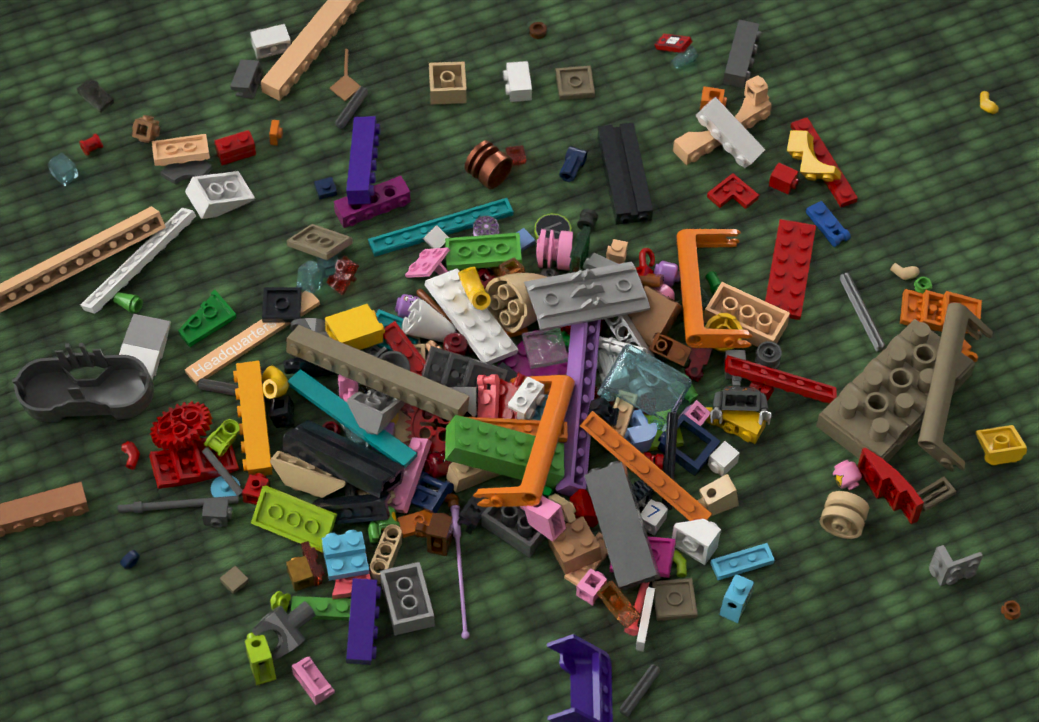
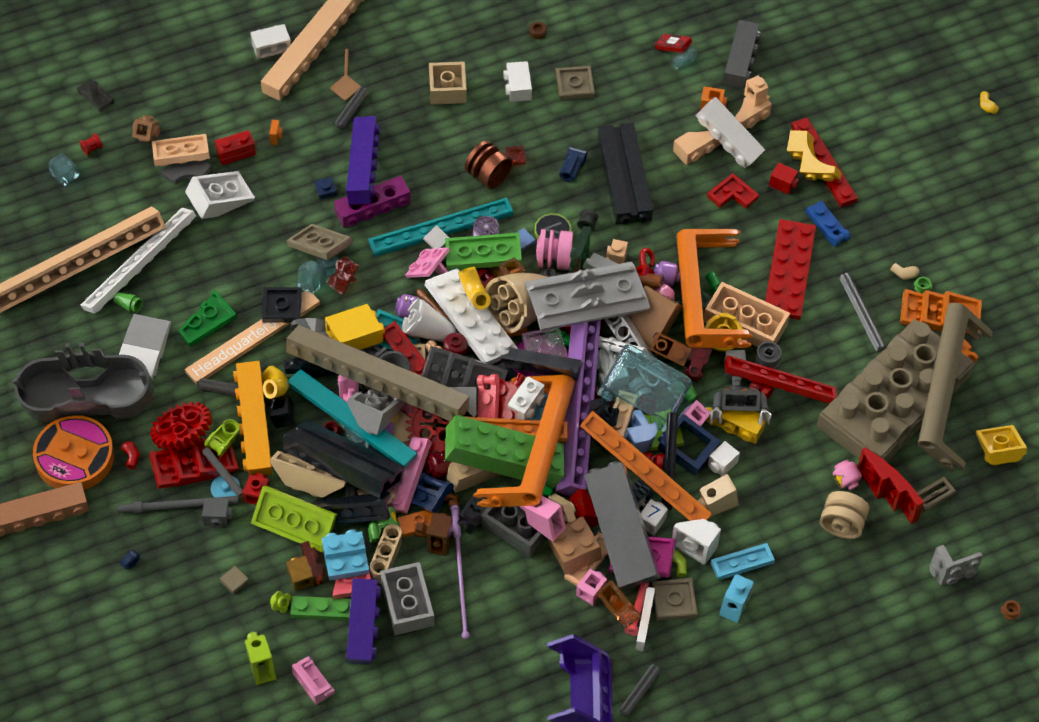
dark grey hinge [230,59,264,99] -> none
dark grey connector [252,601,316,660] -> none
none -> brick [33,415,114,490]
none -> black panel [500,347,583,380]

